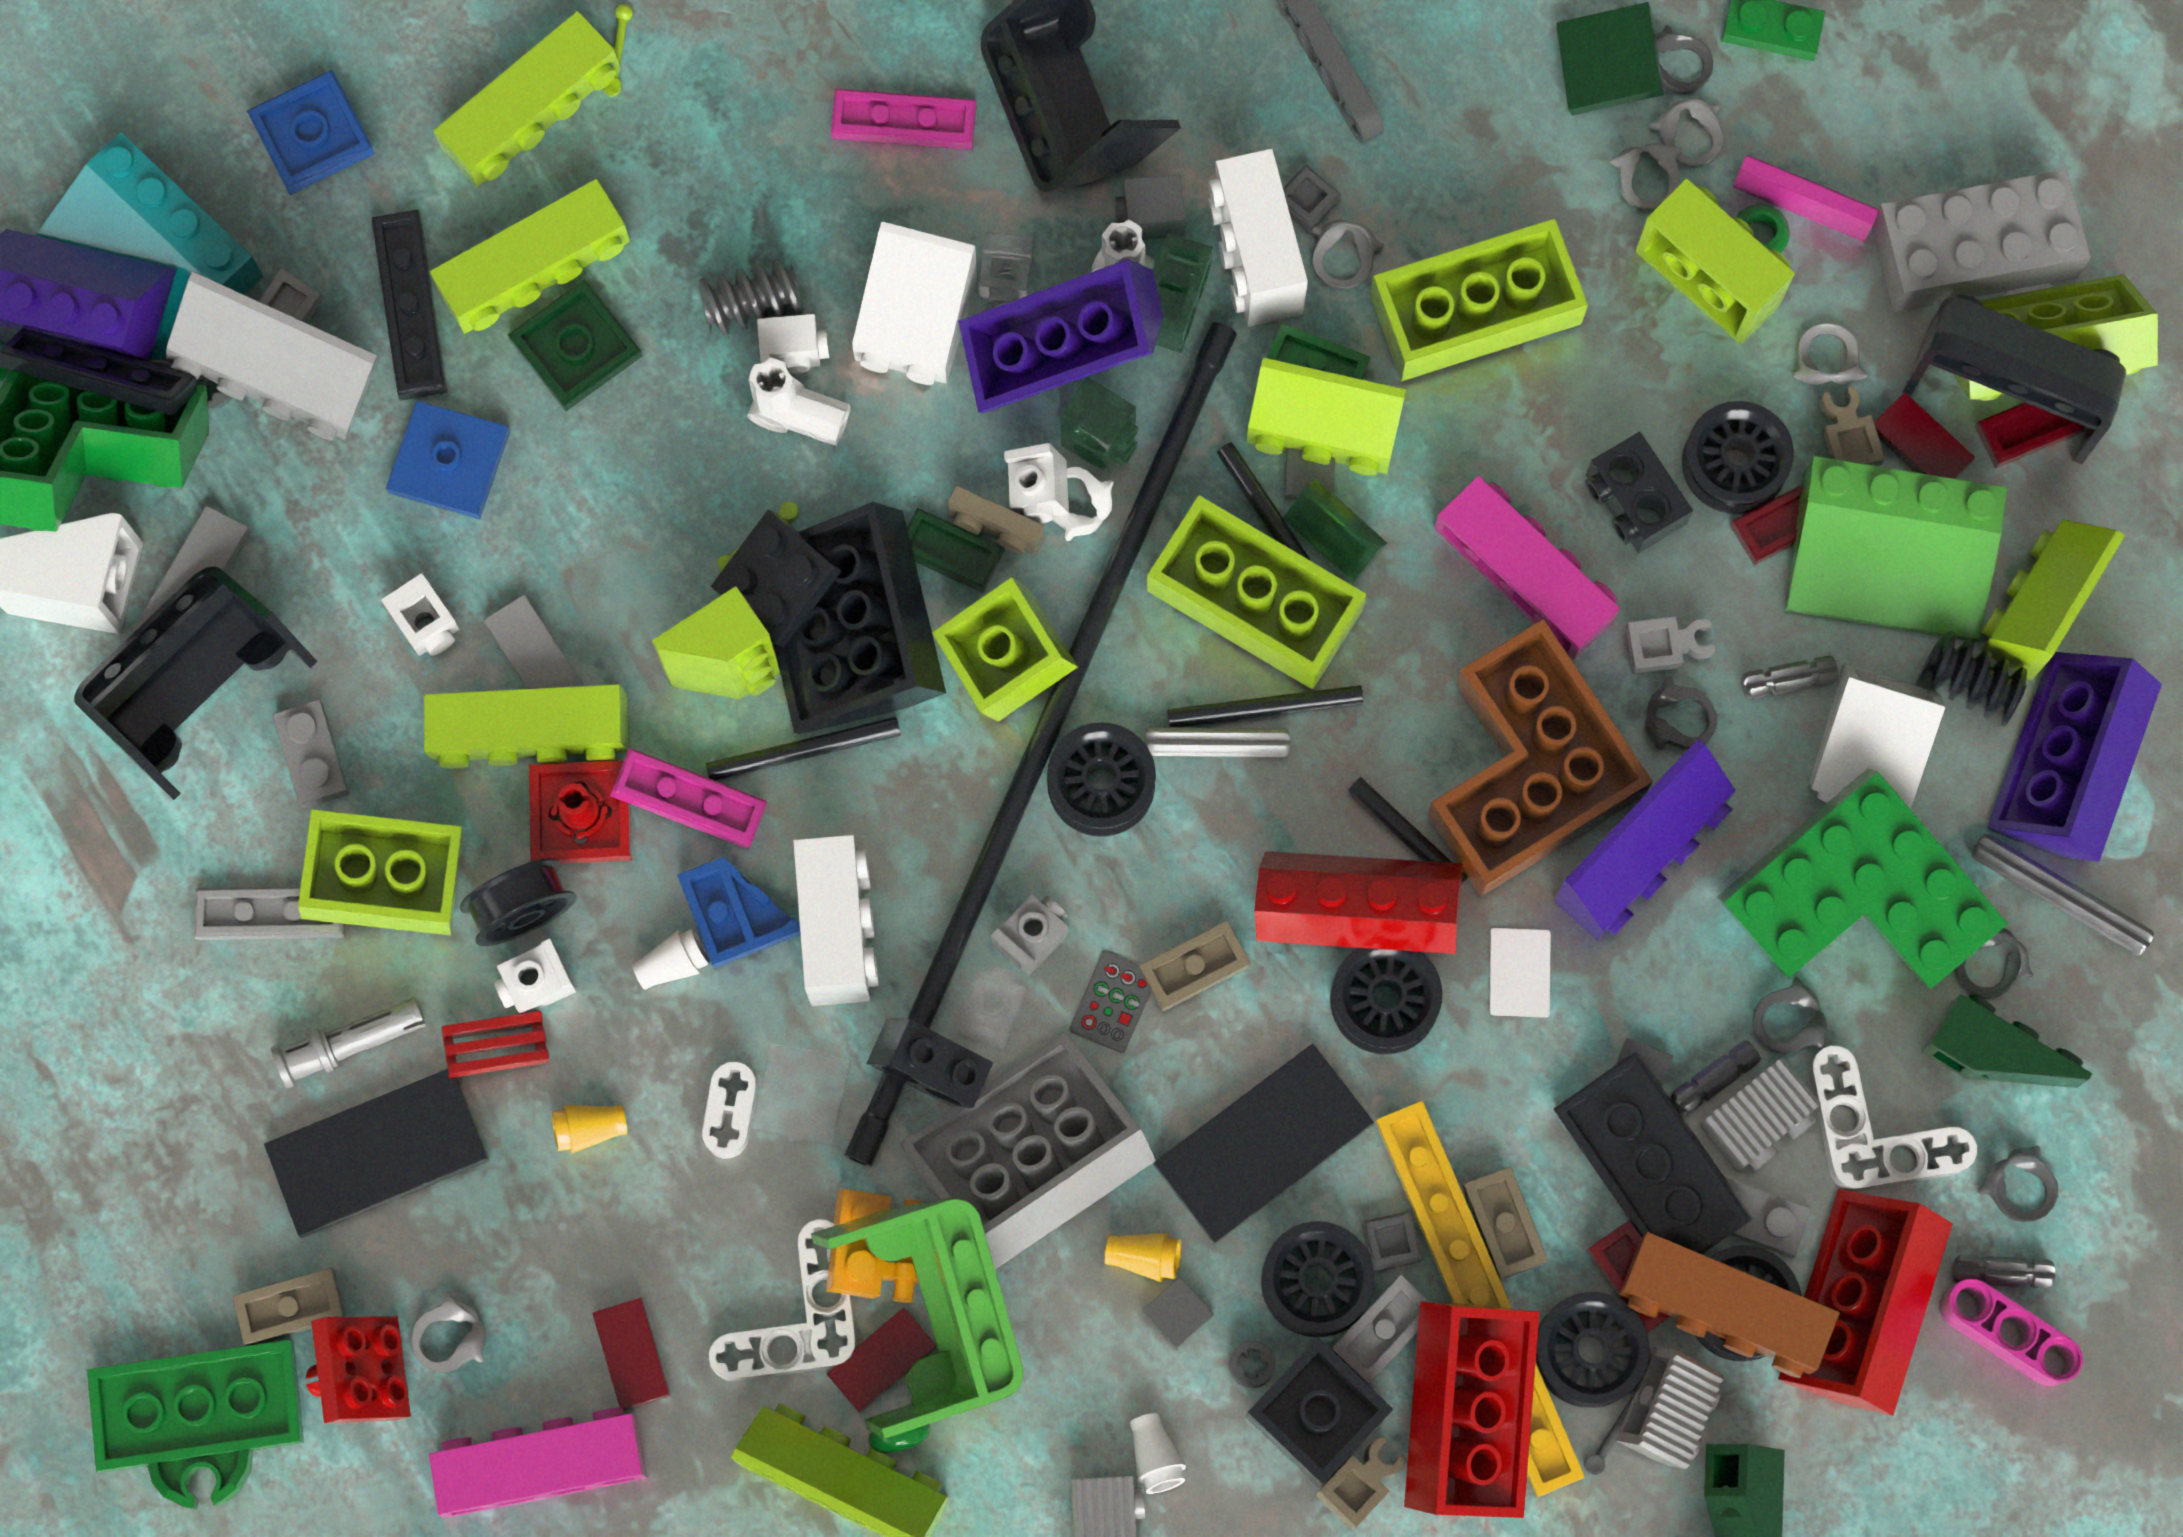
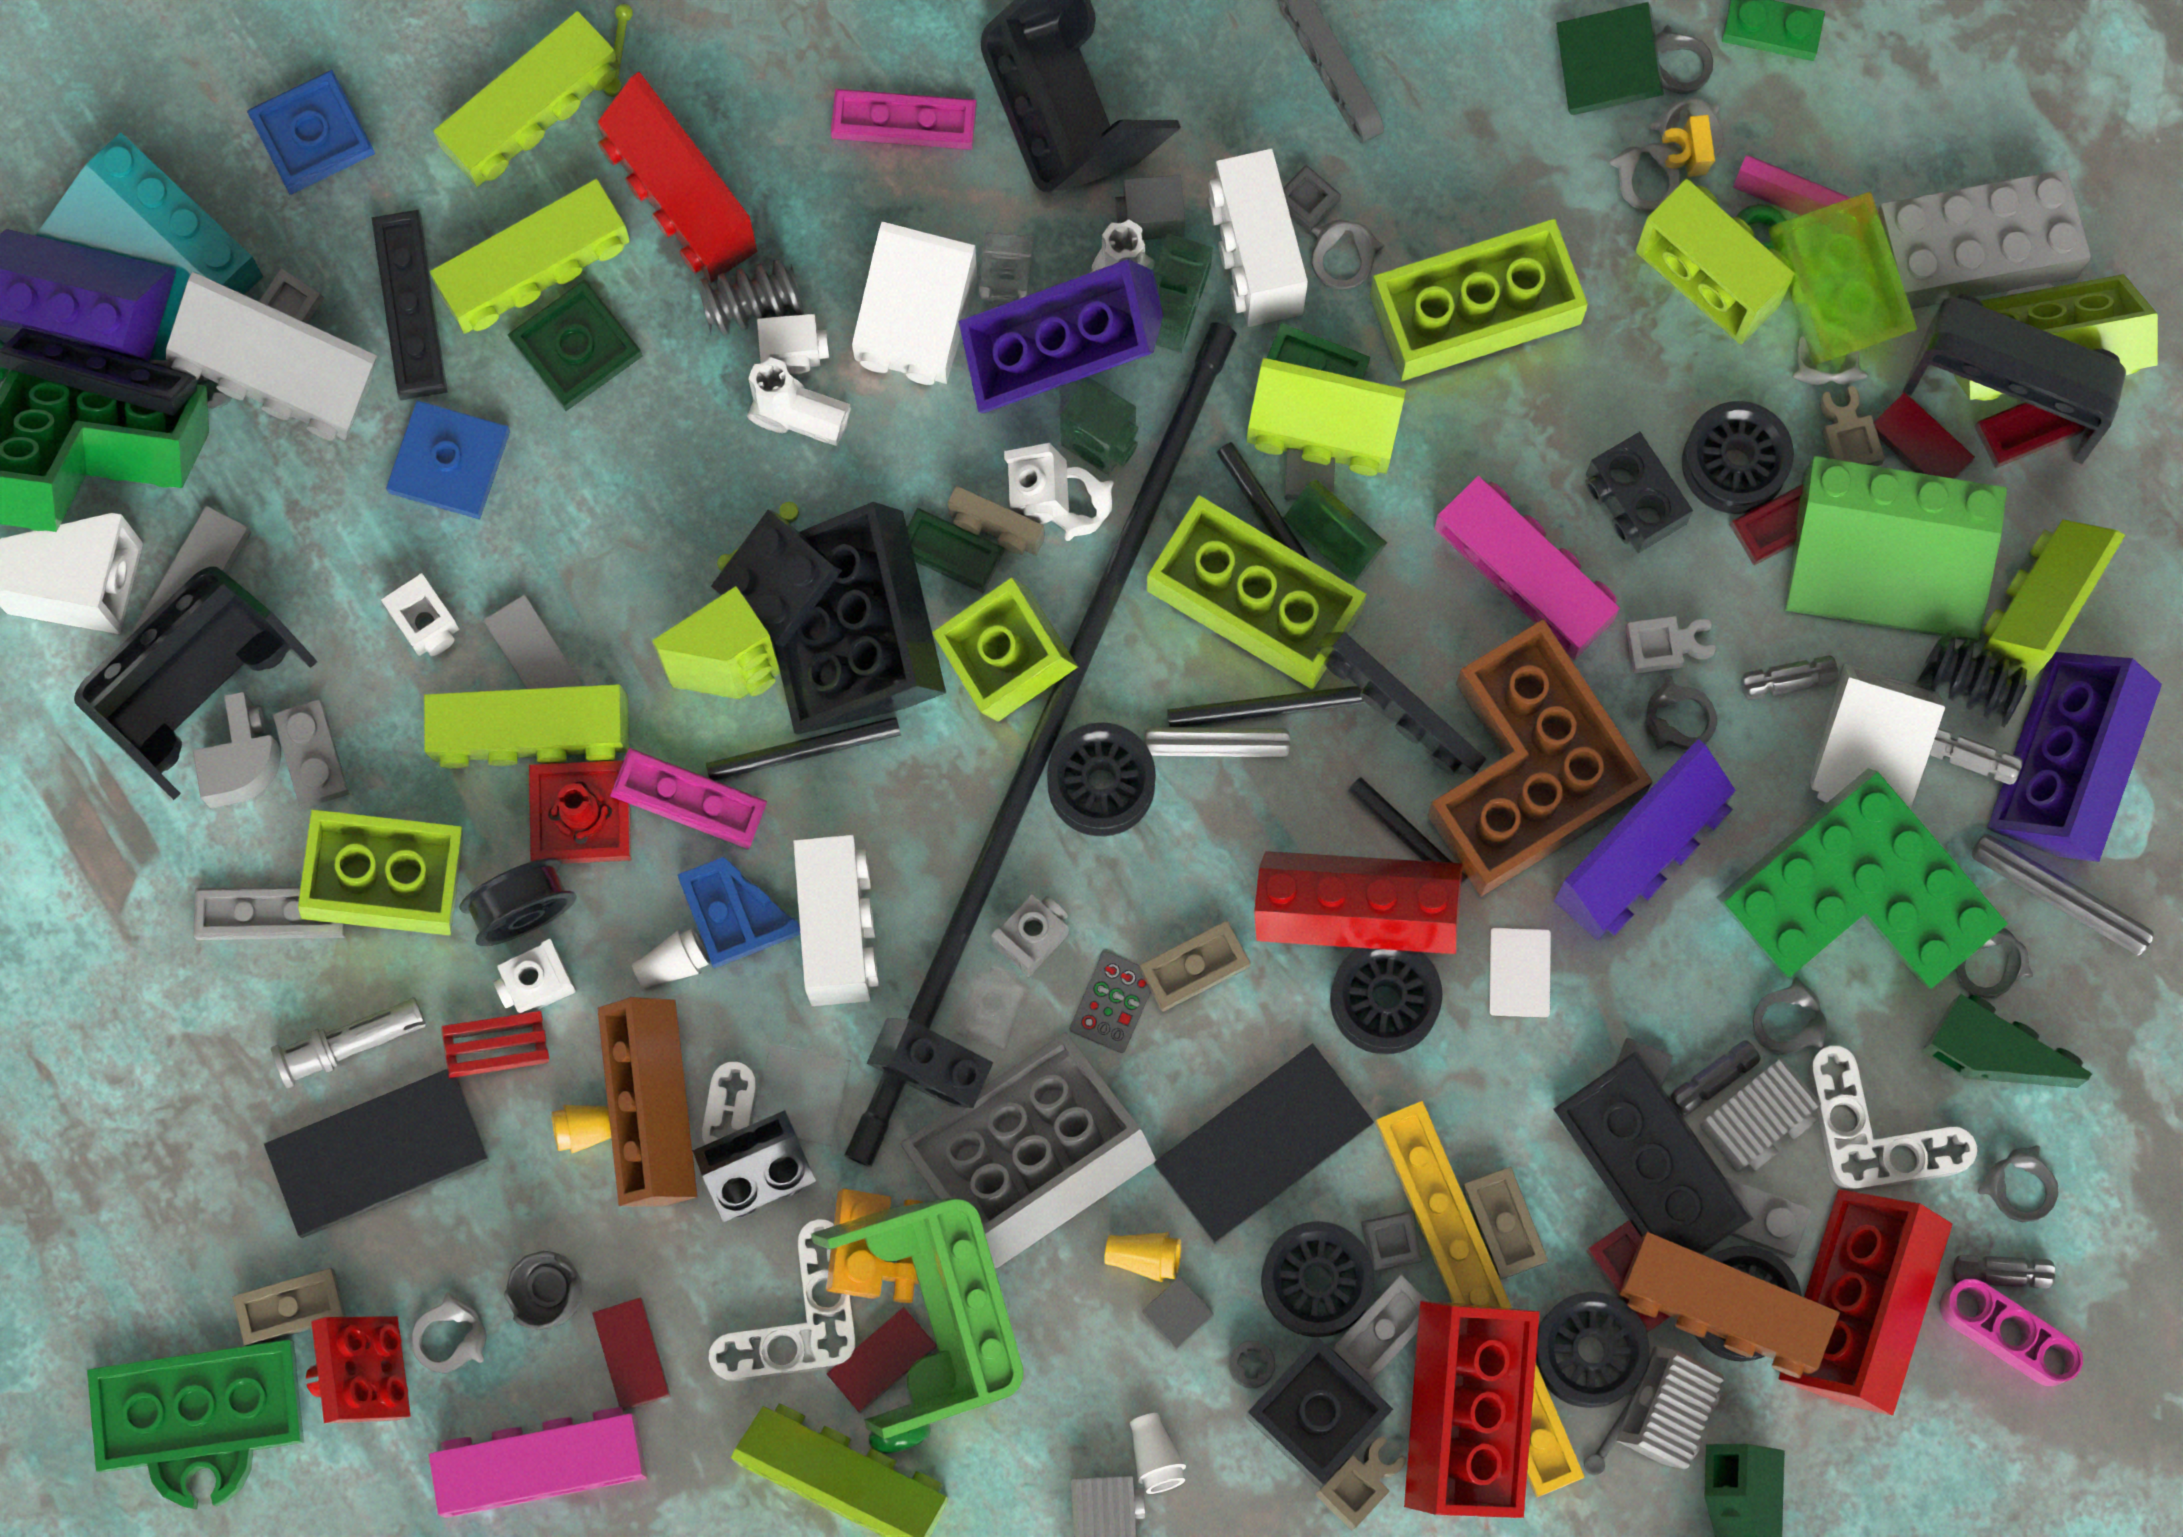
none -> light grey brick [193,692,281,809]
none -> dark grey hair [504,1250,582,1331]
none -> dark orange brick [597,997,698,1207]
none -> red slope [598,71,758,283]
none -> black brick [692,1110,816,1223]
none -> black hinge [1315,632,1487,775]
none -> yellow tile [1662,115,1715,177]
none -> clear neon green brick [1768,191,1918,365]
none -> light grey axle [1929,728,2023,784]

